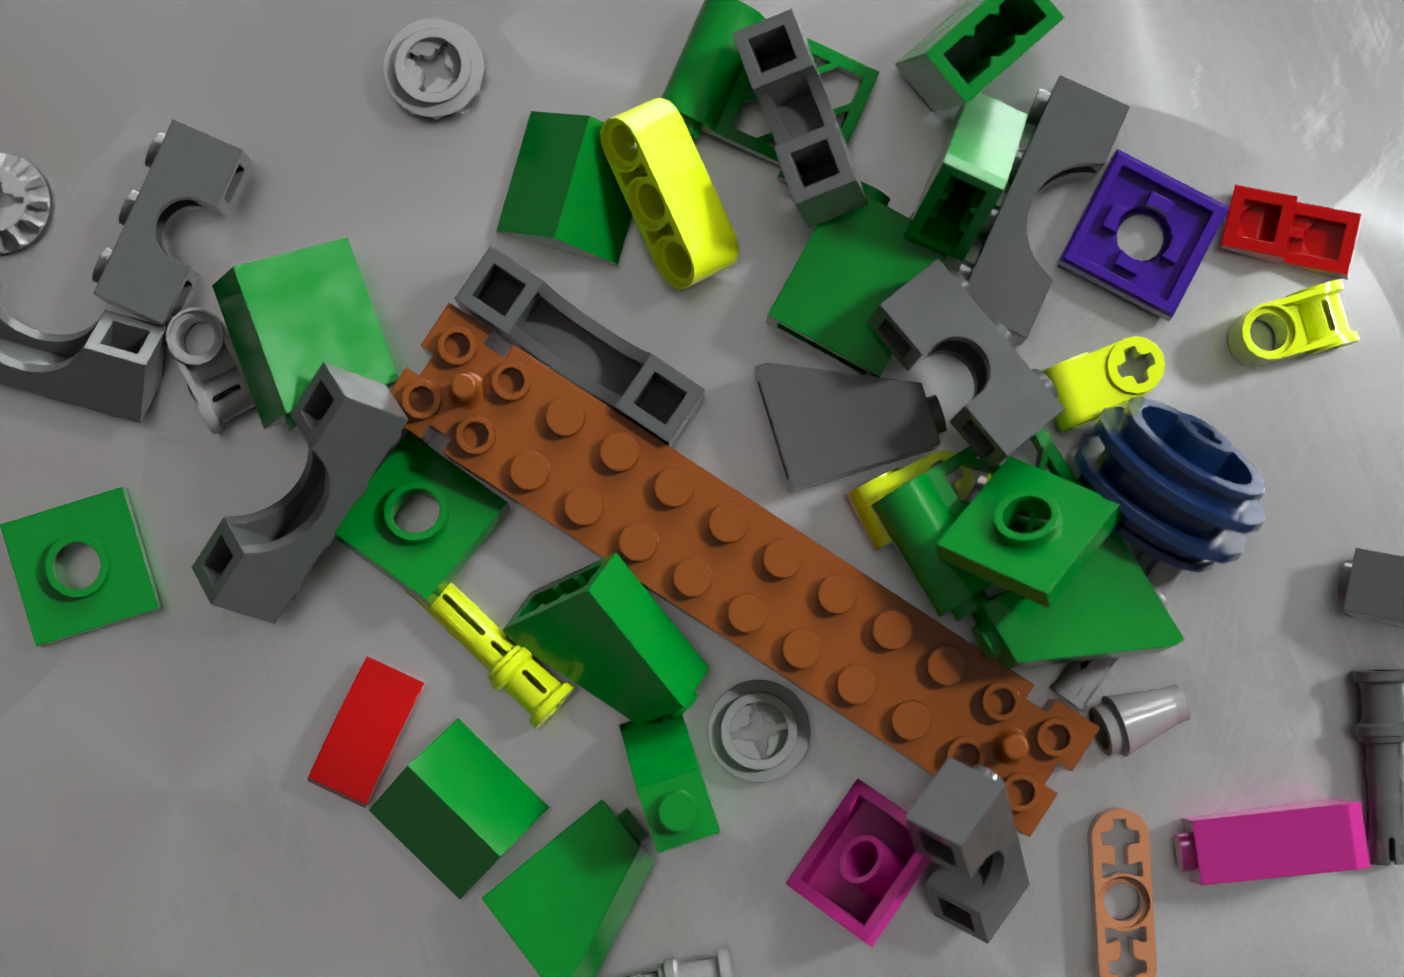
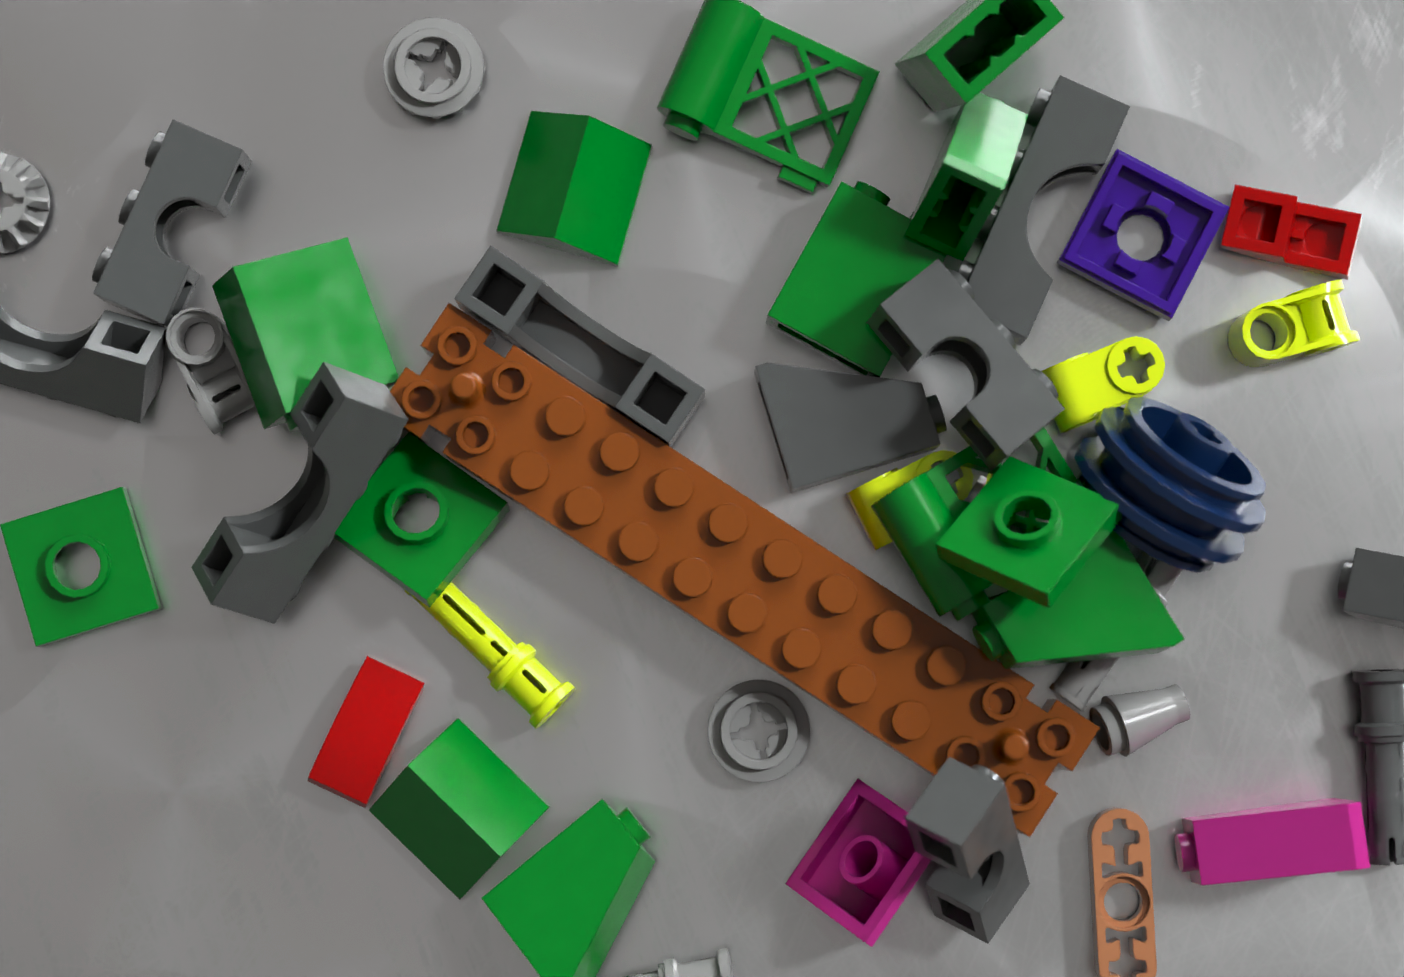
green slope [503,552,710,726] -> none
neon yellow beam [600,98,739,289] -> none
green slope [619,714,721,854] -> none
dark grey arch [732,9,869,228] -> none

